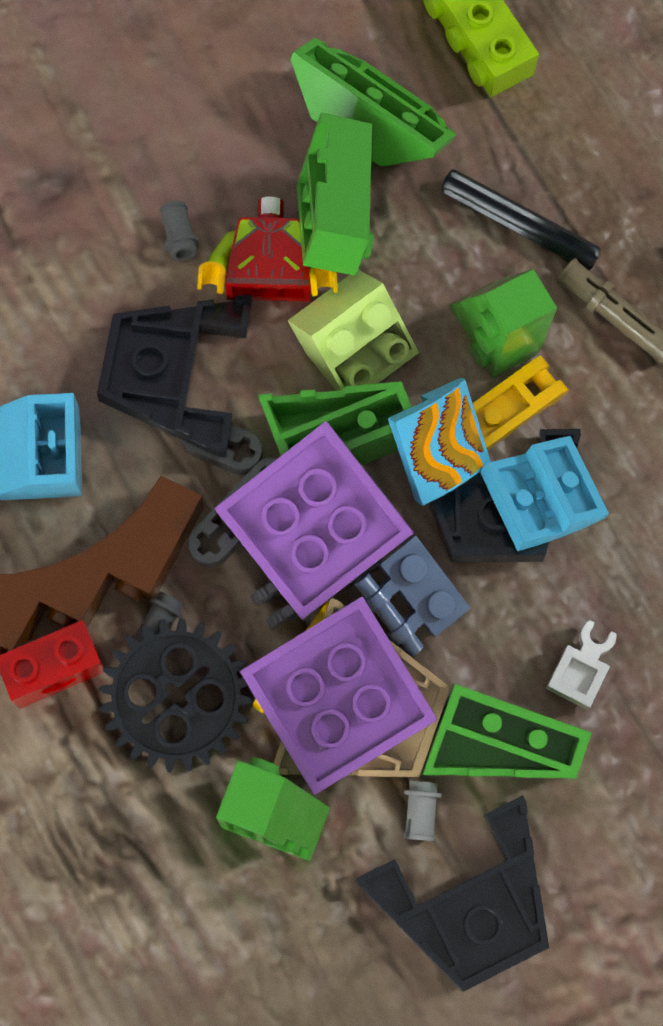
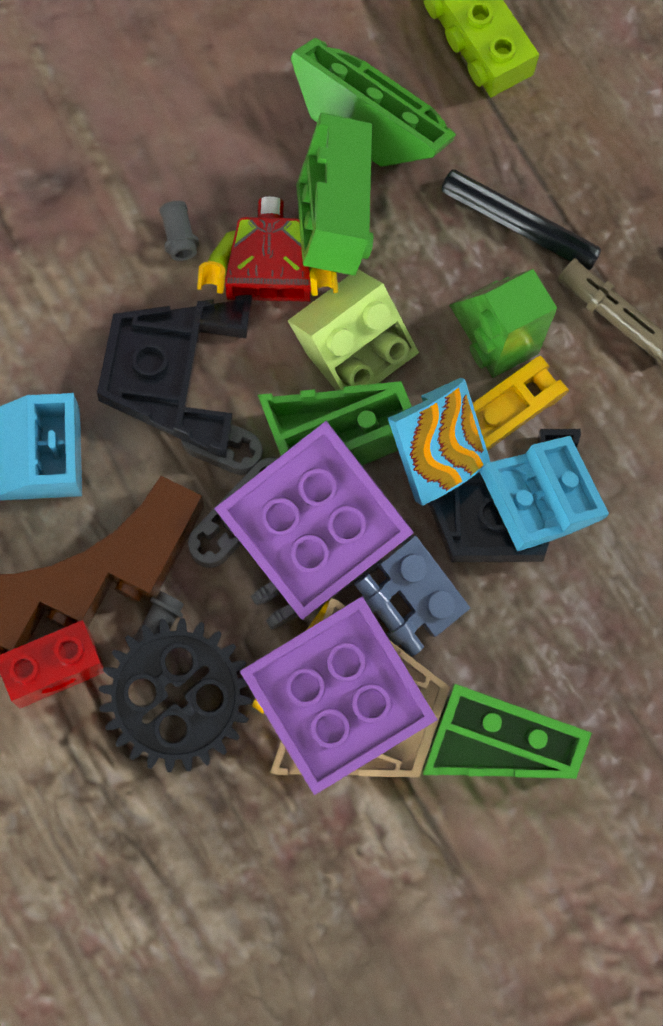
bright green wedge [216,756,330,862] -> none
black wing [356,795,549,992] -> none
light grey pin [404,781,442,841] -> none
white plate [545,620,617,710] -> none

